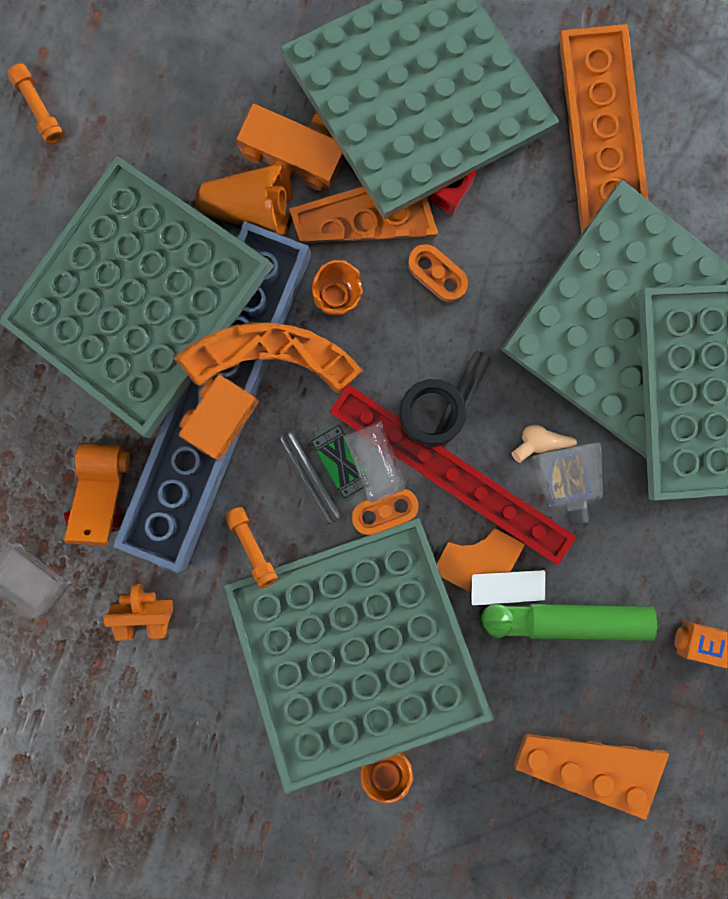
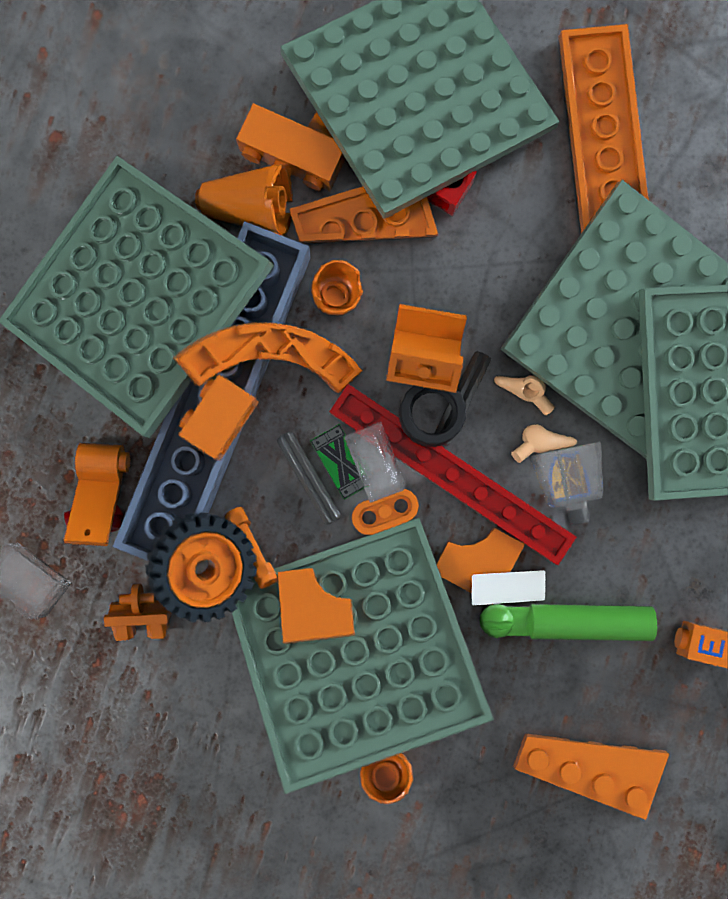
orange bar [7,64,64,144] -> none
orange plate [408,244,468,303] -> none
none -> wheel [146,512,257,623]
none -> orange tile [278,568,355,644]
none -> orange panel [386,304,467,393]
none -> light nougat animal [494,375,555,415]

